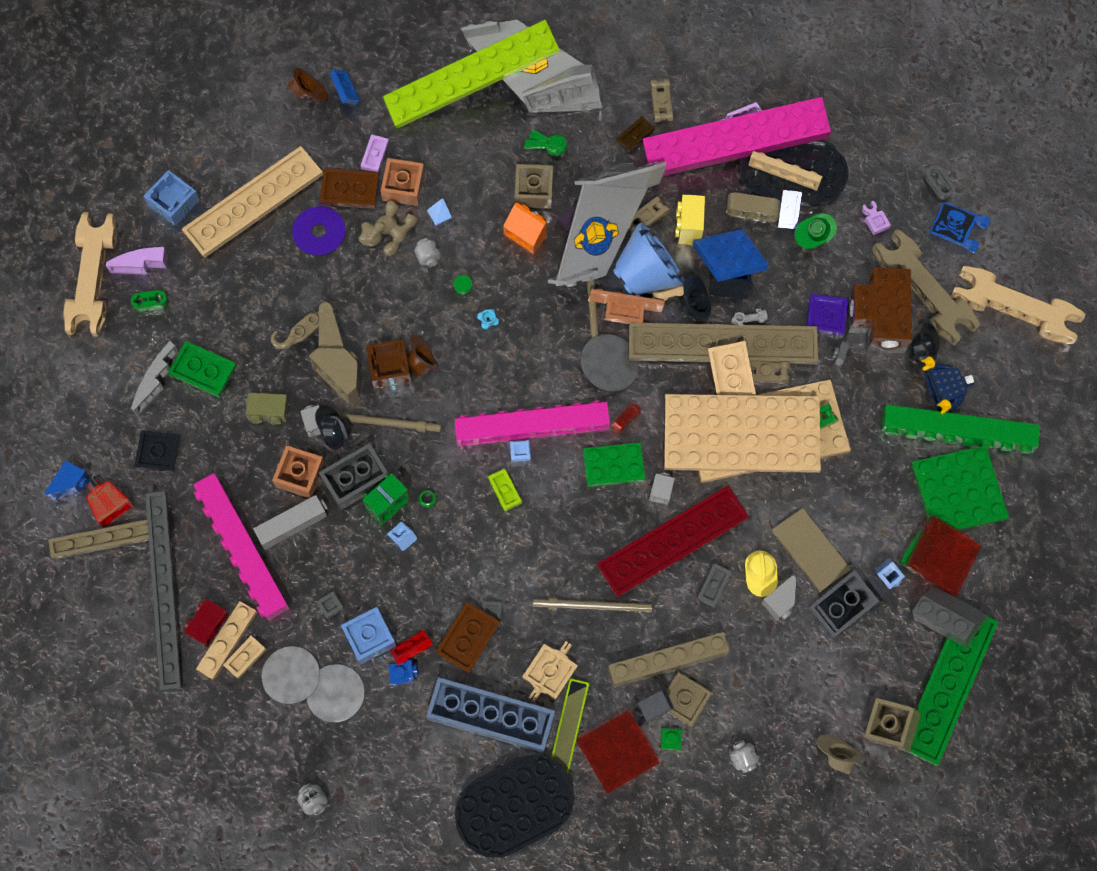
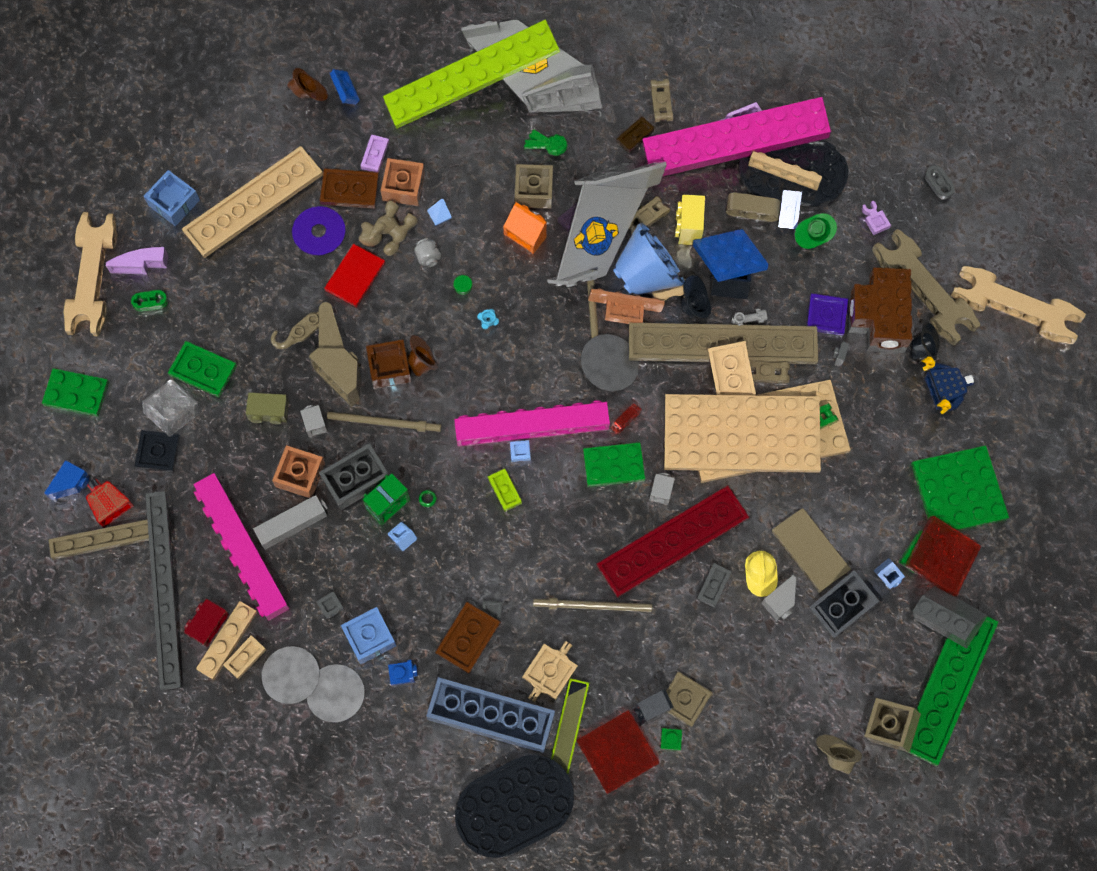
light grey slope [131,341,179,416] -> none
light grey head [297,784,328,815] -> none
black piece [315,405,351,450] -> none
red plate [389,630,433,665] -> none
dark tan brick [608,632,730,688] -> none
light grey head [729,740,759,773] -> none
green brick [881,405,1040,454] -> none
flag [929,202,990,253] -> none
none -> green plate [42,368,109,417]
none -> clear brick [142,379,198,437]
none -> red tile [324,244,385,308]

